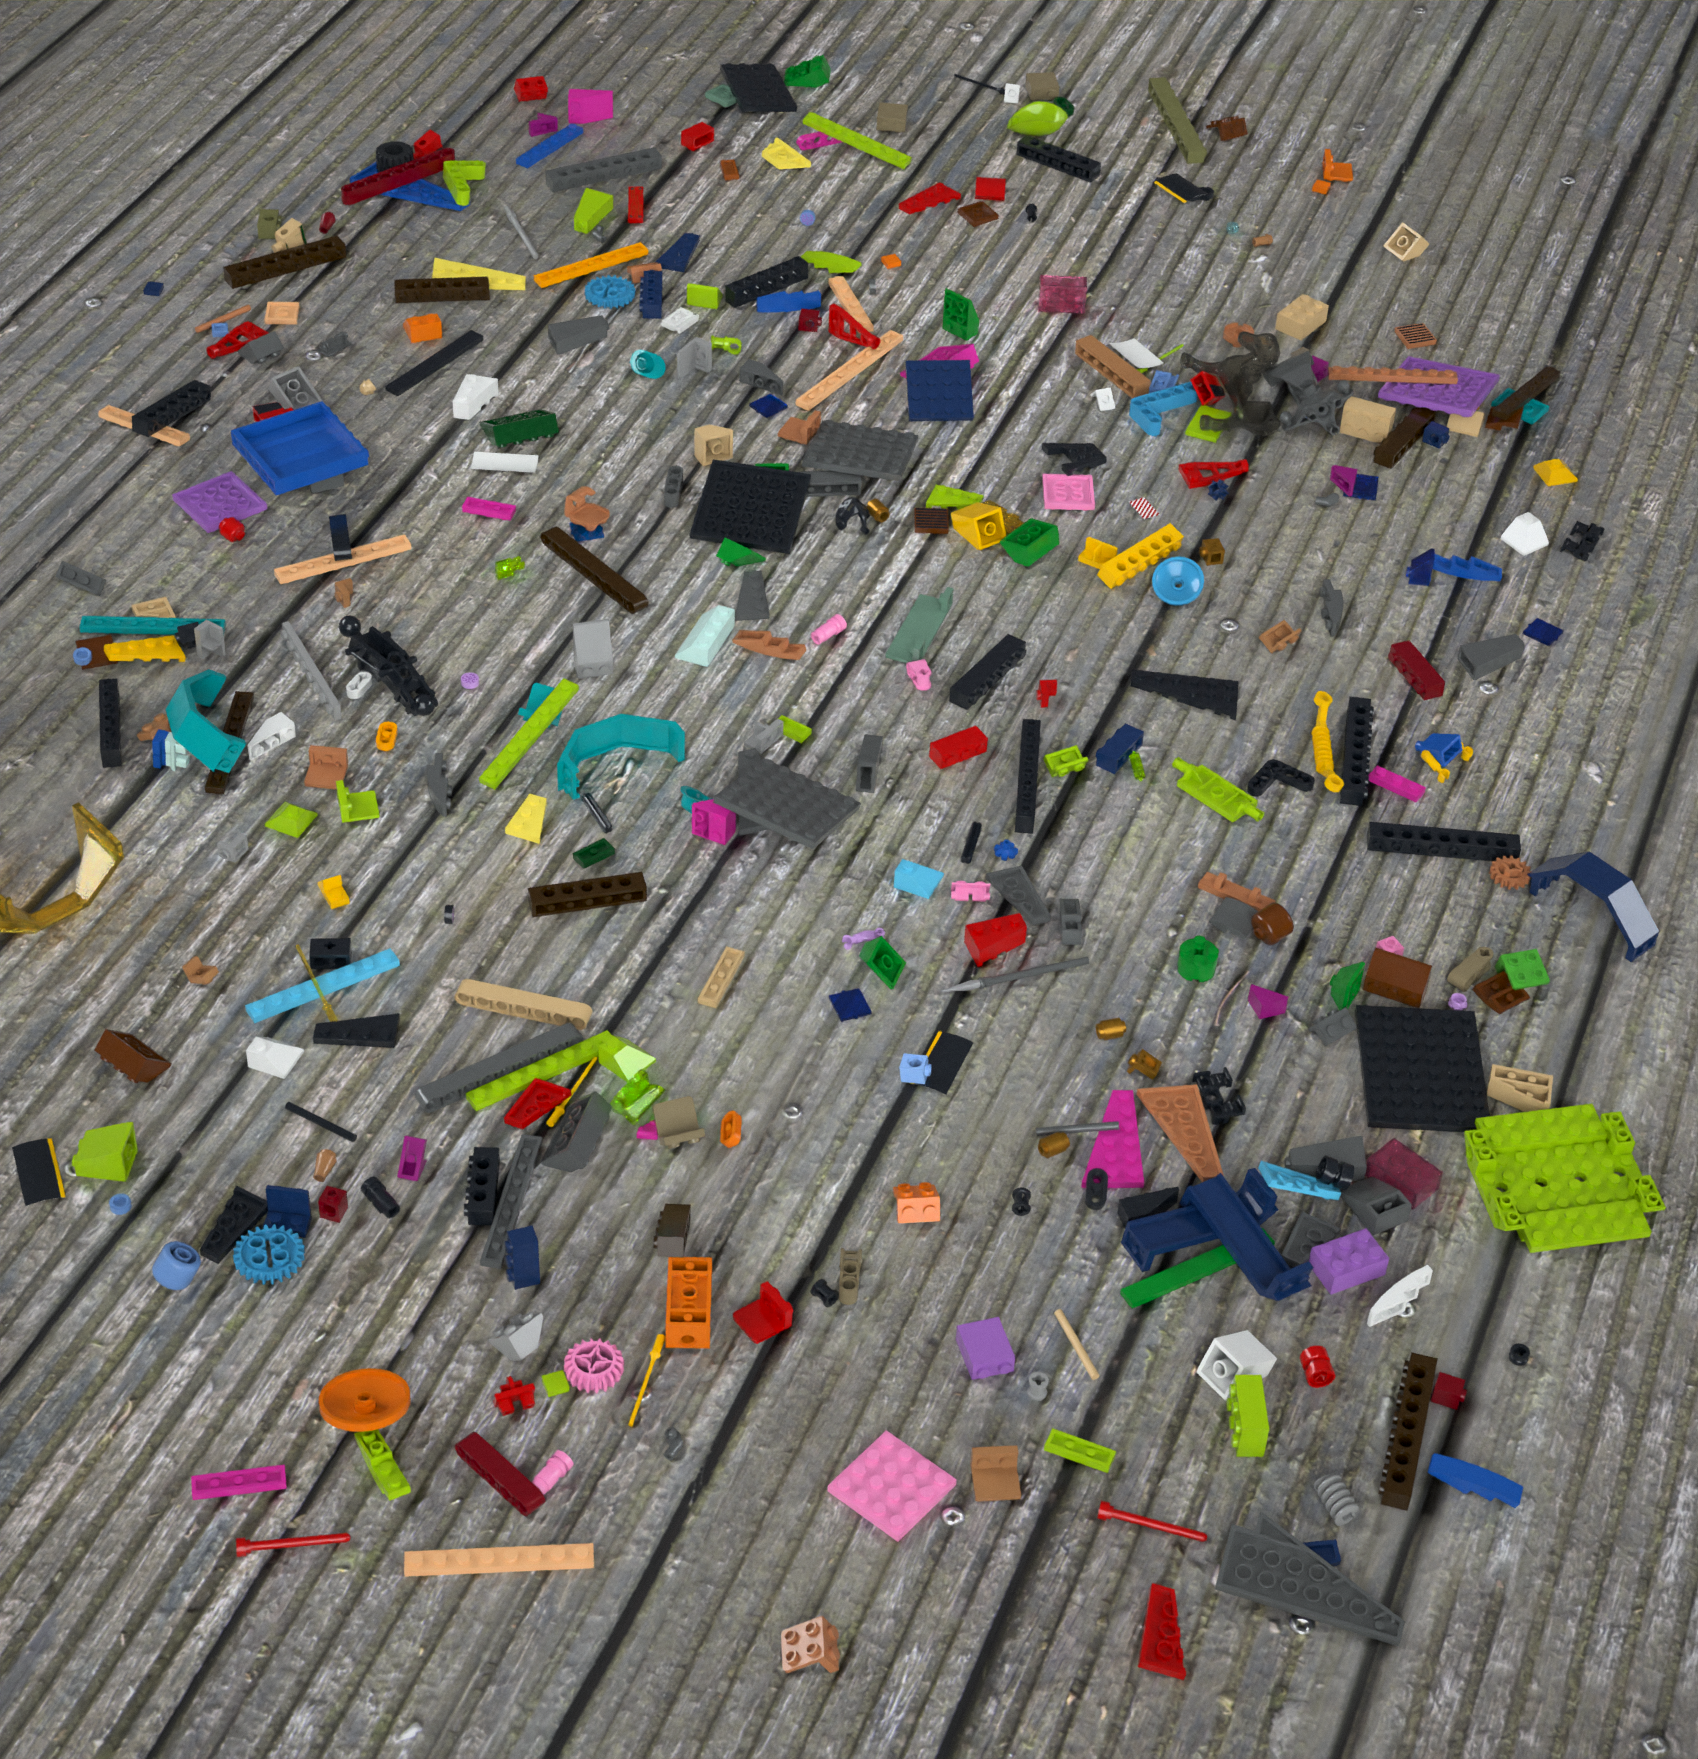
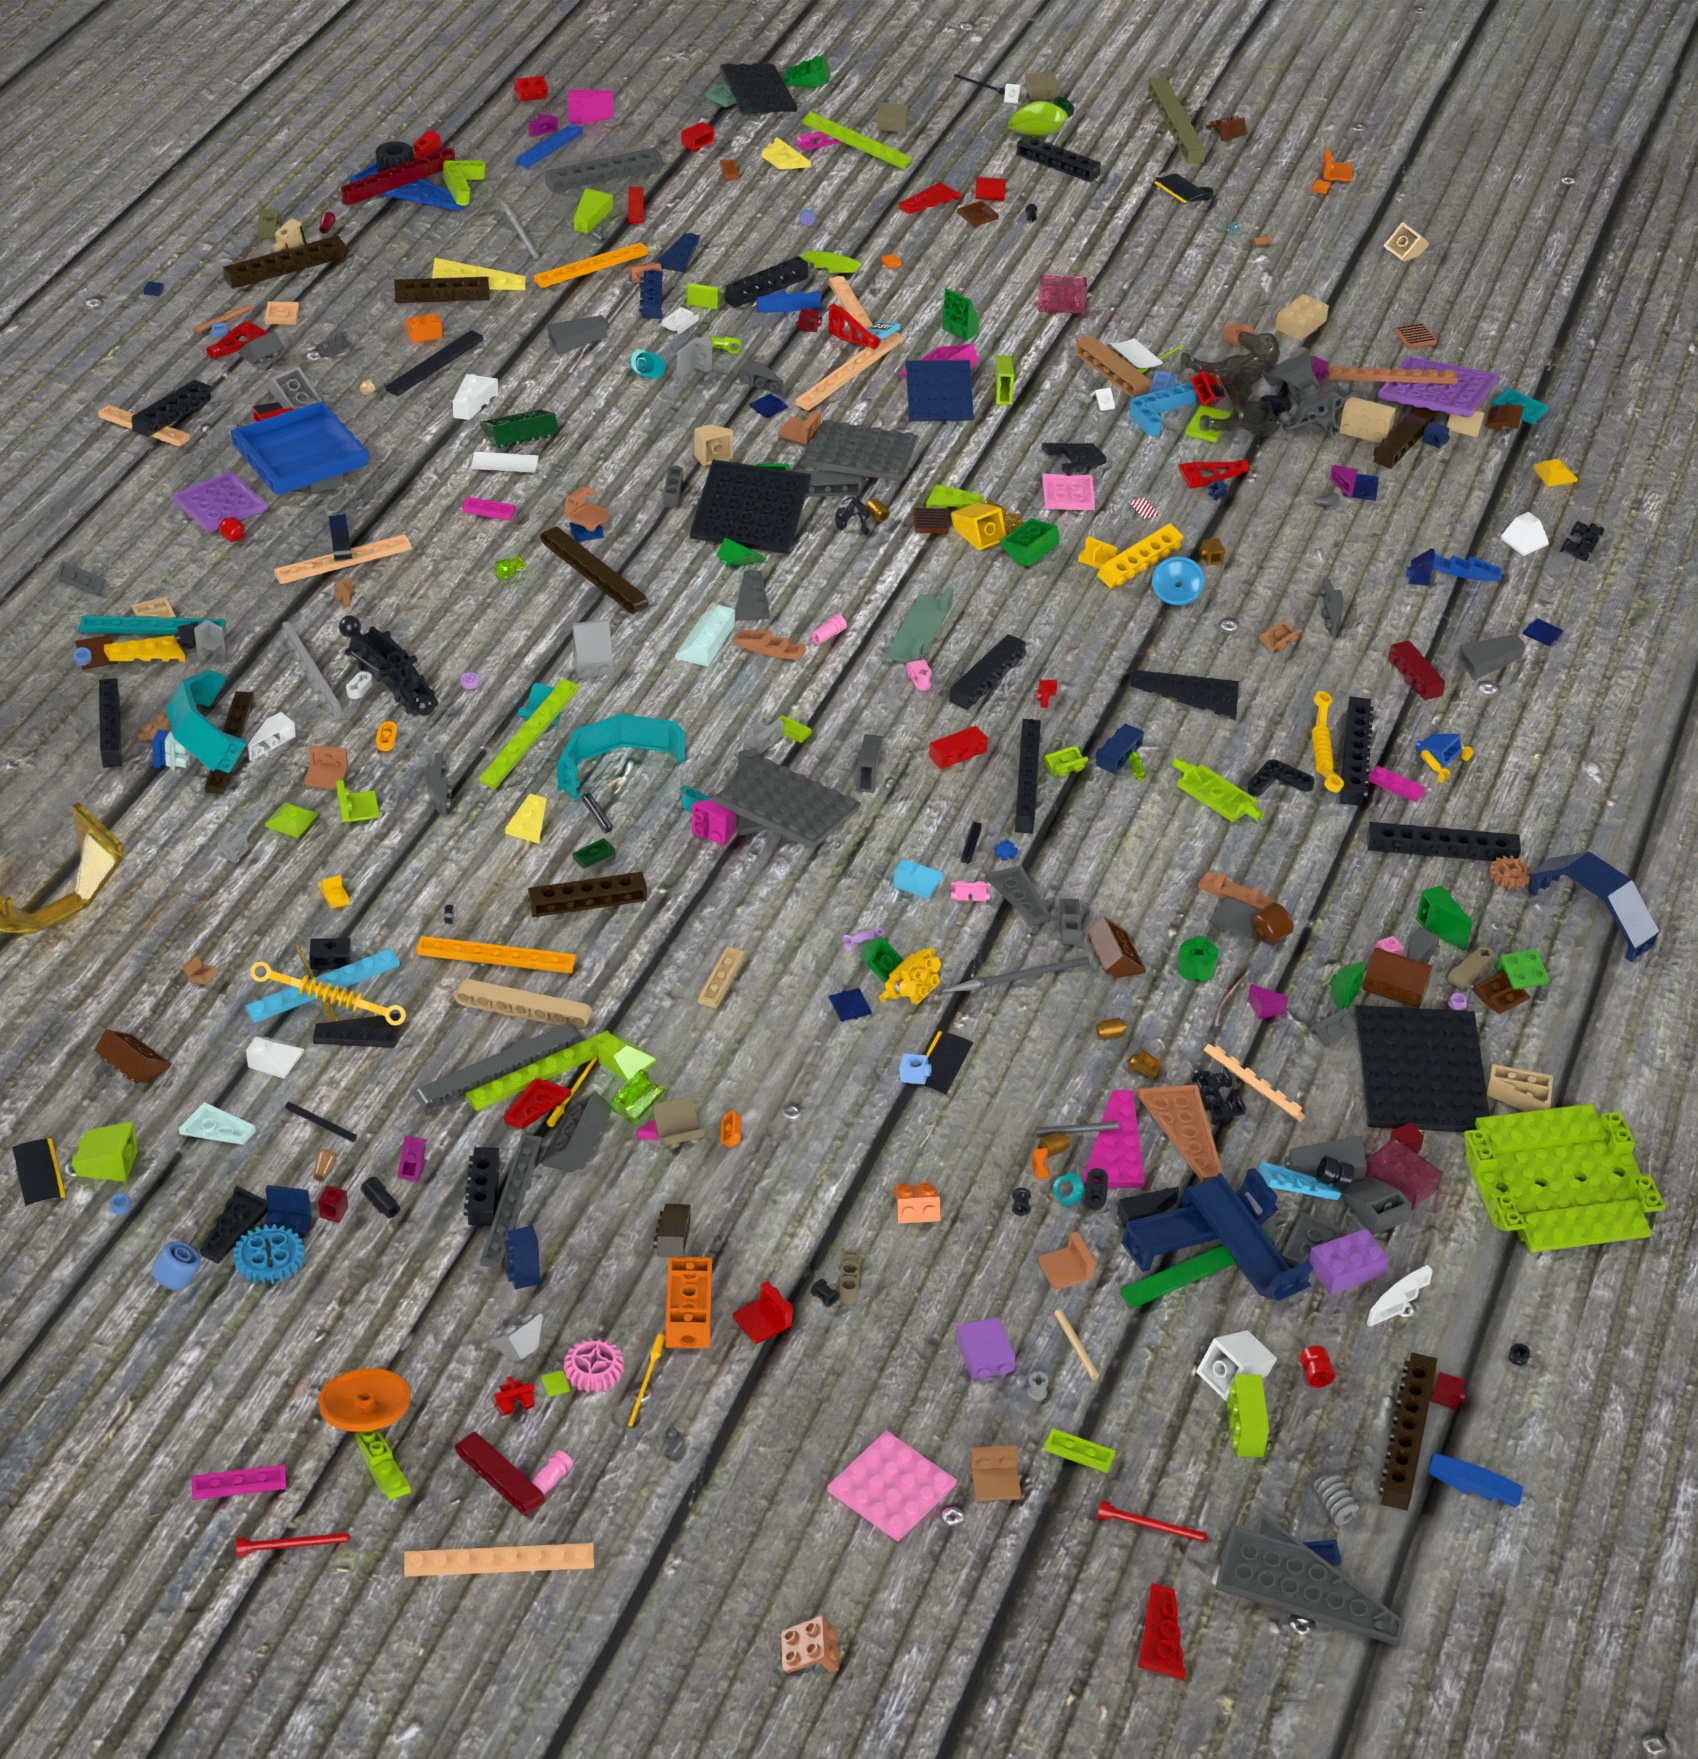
dark azure gear [585,275,635,309] -> none
red wedge [964,913,1027,968] -> none
dark brown plate [1492,367,1561,420] -> none
none -> light aqua wing [179,1102,256,1145]
none -> yellow piece [251,962,407,1025]
none -> light orange plate [416,936,576,974]
none -> medium azure tile [857,321,900,340]
none -> yellow piece [879,947,941,1004]
none -> lime slope [995,355,1014,405]
none -> orange slope [1031,1148,1051,1179]
none -> nougat bracket [1038,1231,1097,1290]
none -> teal piece [1053,1171,1085,1206]
none -> reddish brown slope [1086,916,1146,978]
none -> light nougat plate [1204,1044,1305,1123]
none -> black plate [1259,395,1292,413]
none -> dark red brick [1389,1123,1424,1158]
none -> dark grey slope [1407,927,1440,964]
none -> green slope [1416,885,1473,951]

